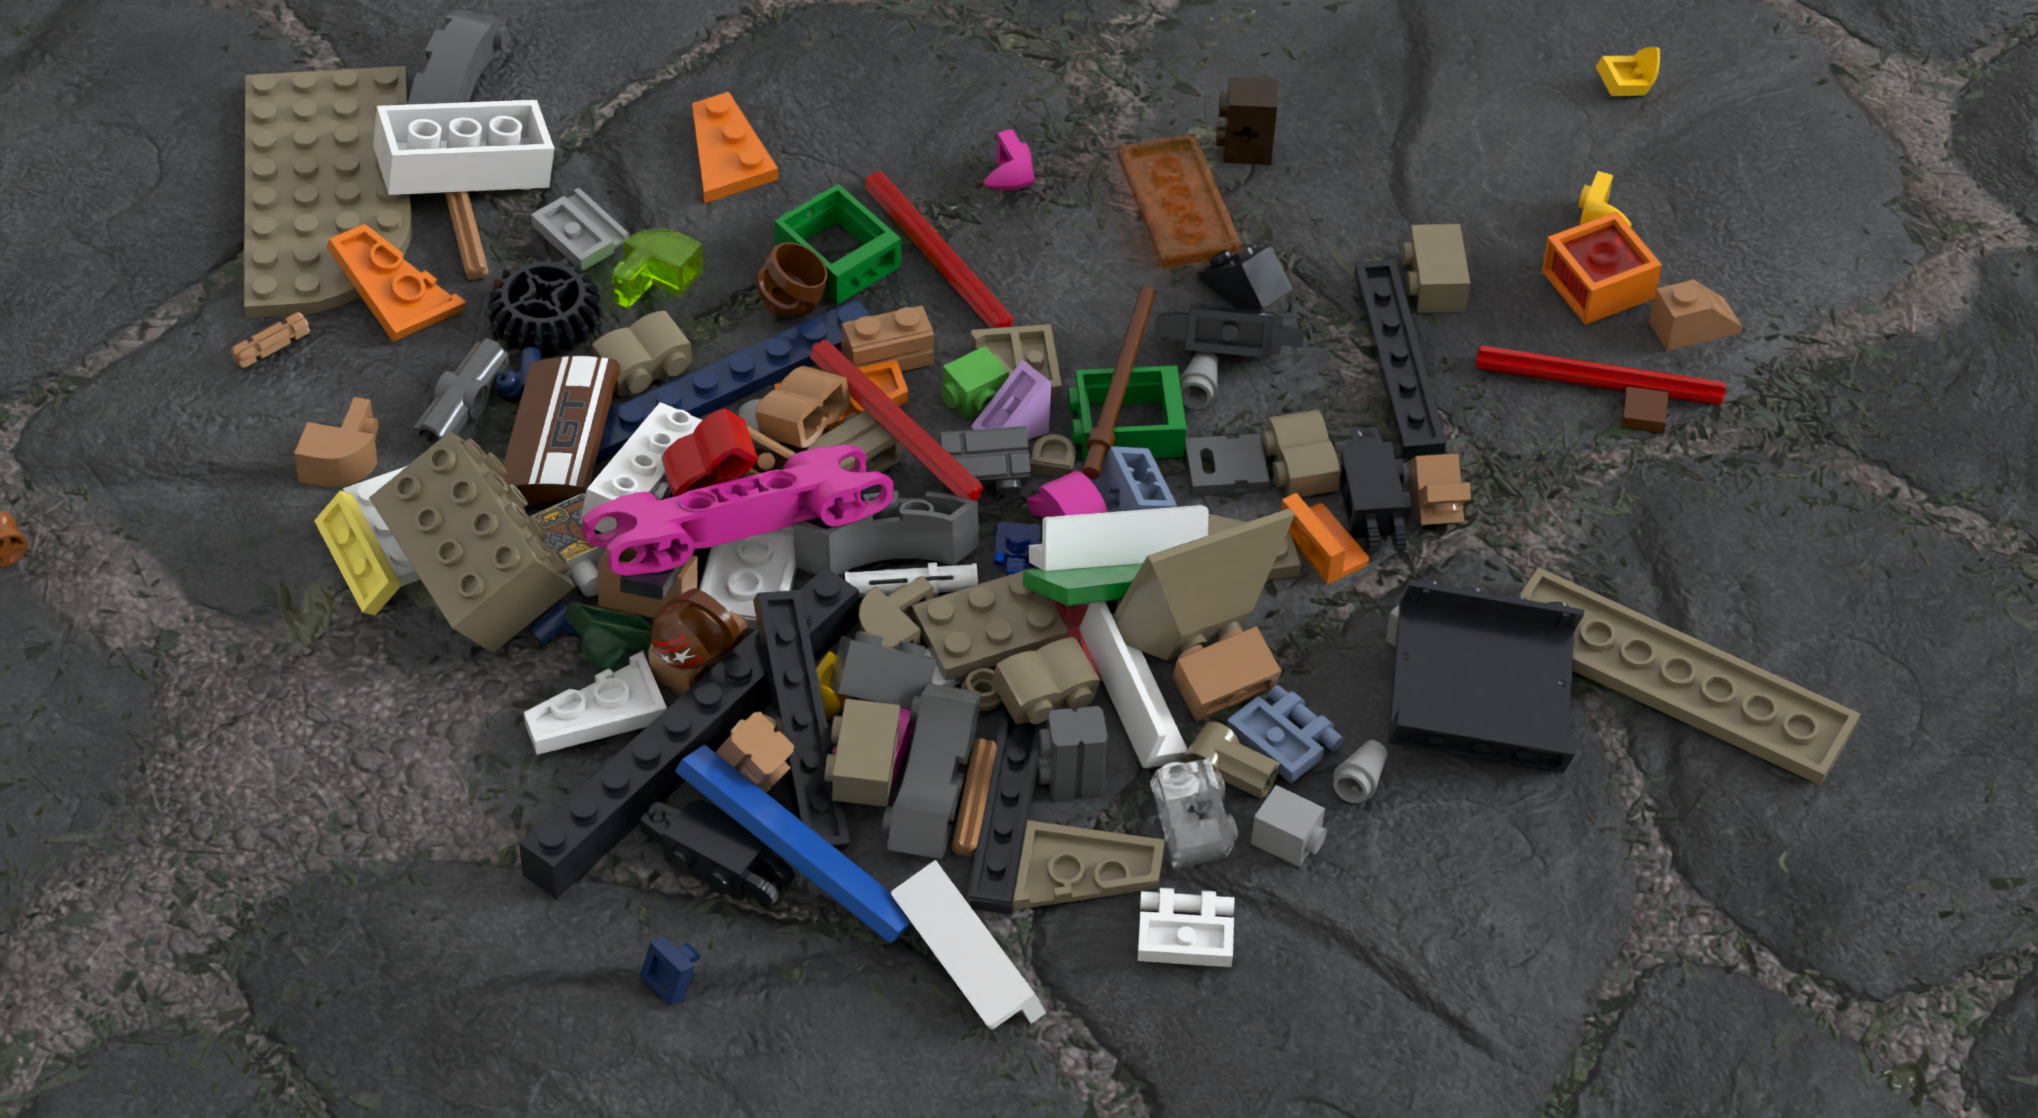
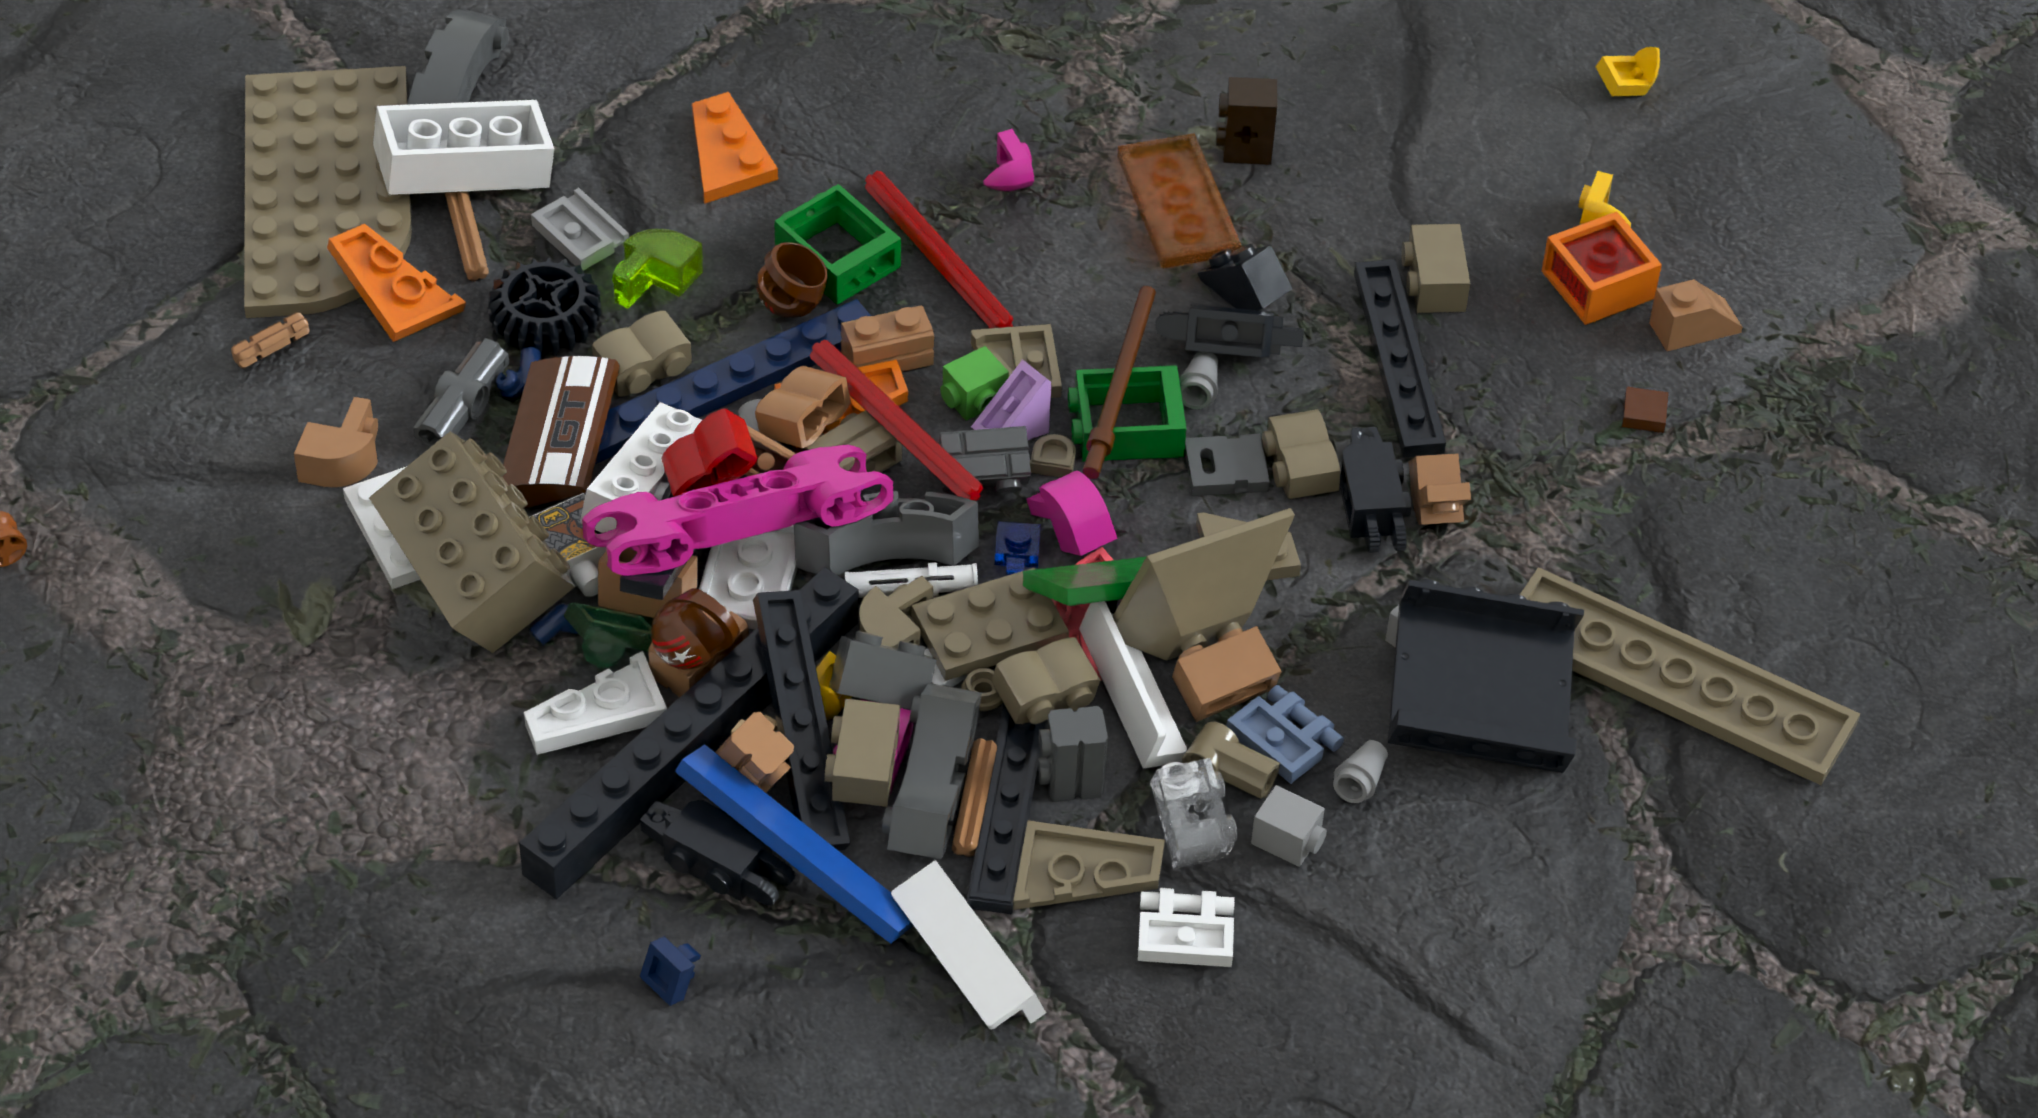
light yellow plate [314,491,402,616] -> none
white panel [1029,505,1208,571] -> none
sand blue brick [1093,446,1178,512] -> none
orange panel [1281,493,1369,585] -> none
red axle [1476,346,1726,405] -> none

